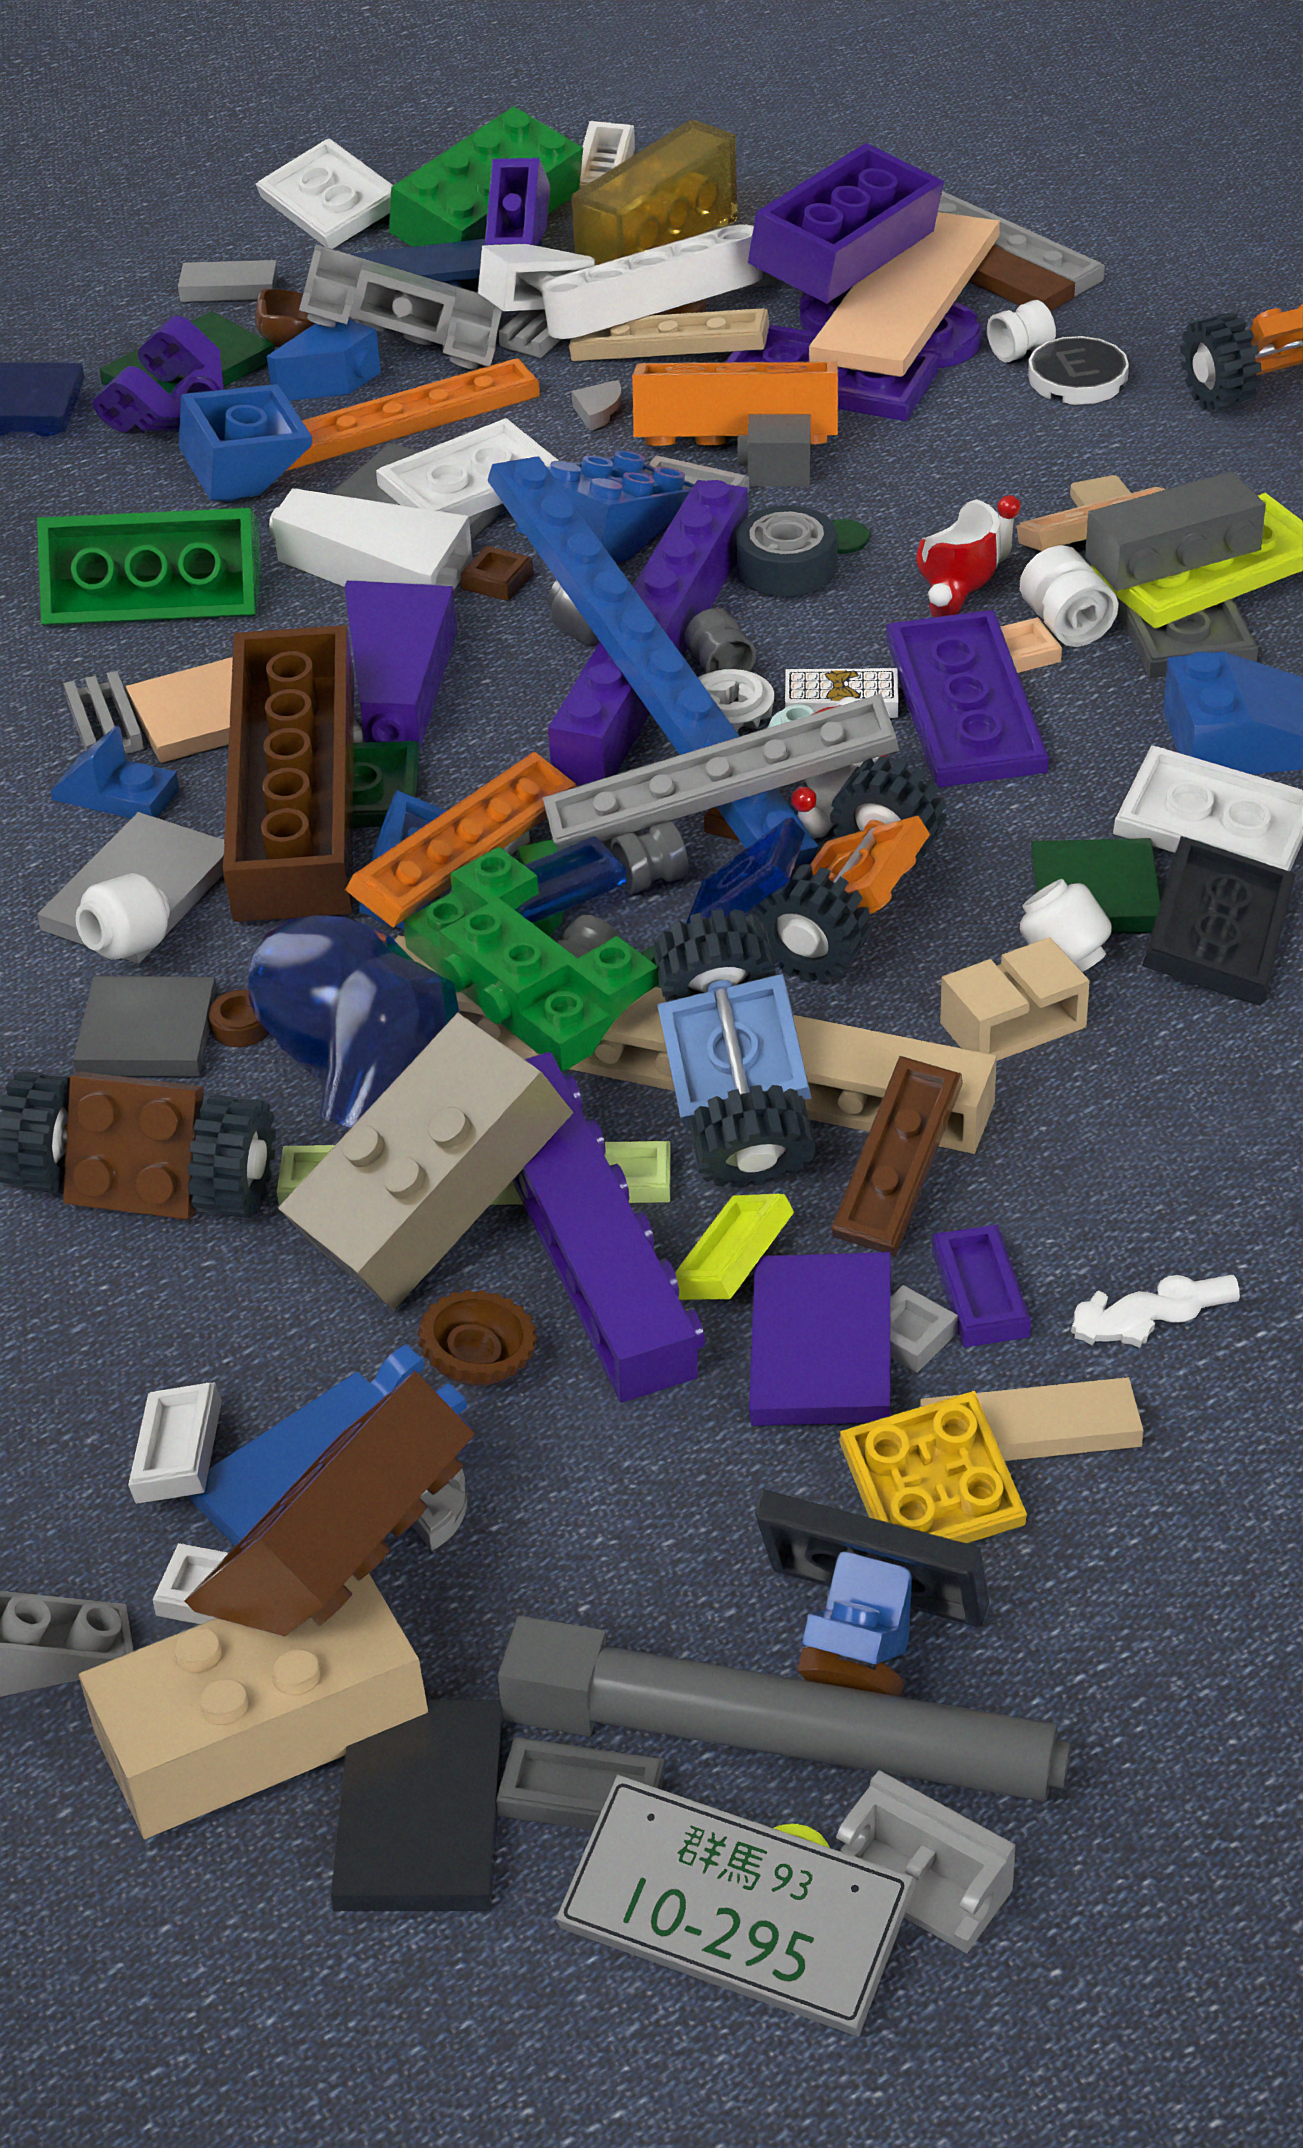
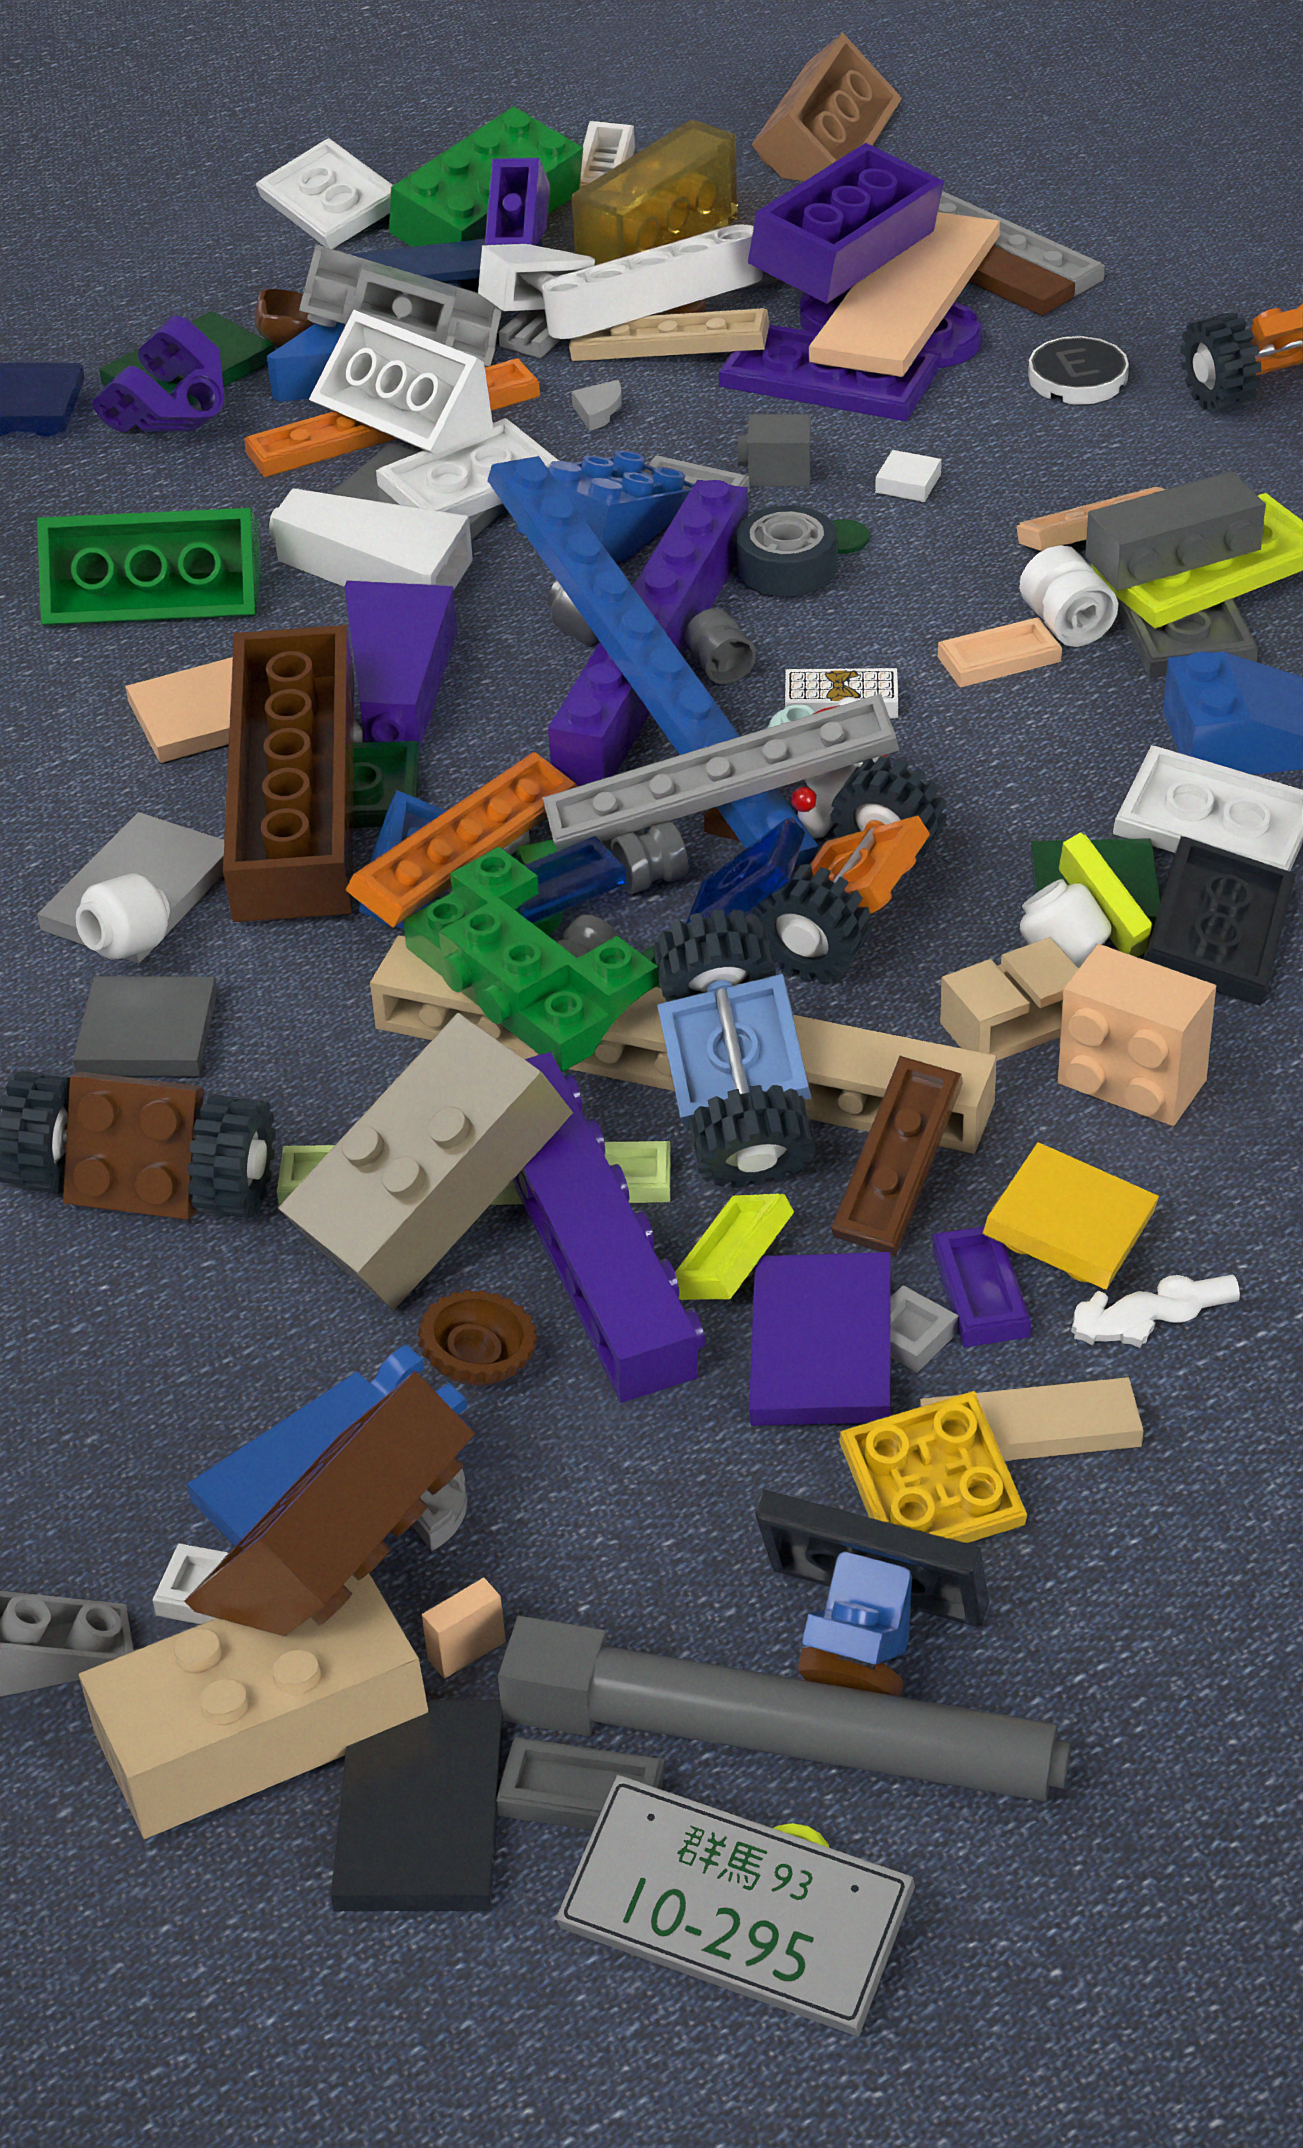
blue slope [51,726,180,819] -> none
light grey tile [63,671,144,754] -> none
white tile [128,1382,222,1504] -> none
light grey tile [178,260,278,302] -> none
blue slope [179,384,312,502] -> none
reddish brown tile [208,990,273,1047] -> none
clear blue piece [247,915,460,1128] -> none
reddish brown tile [460,546,533,601] -> none
orange slope [632,361,838,446] -> none
white gear [698,669,774,732] -> none
light grey hinge [836,1770,1016,1953] -> none
dark purple tile [886,610,1049,788] -> none
piece [916,495,1021,618] -> none
white wheel [987,300,1056,362] -> none
tan piece [1070,475,1131,507] -> none
none -> white slope [309,310,494,455]
none -> light nougat tile [422,1578,506,1679]
none -> medium nougat slope [752,32,902,181]
none -> white tile [876,450,941,502]
none -> yellow tile [983,1142,1159,1290]
none -> light nougat brick [1058,944,1216,1126]
none -> neon yellow tile [1059,832,1152,957]

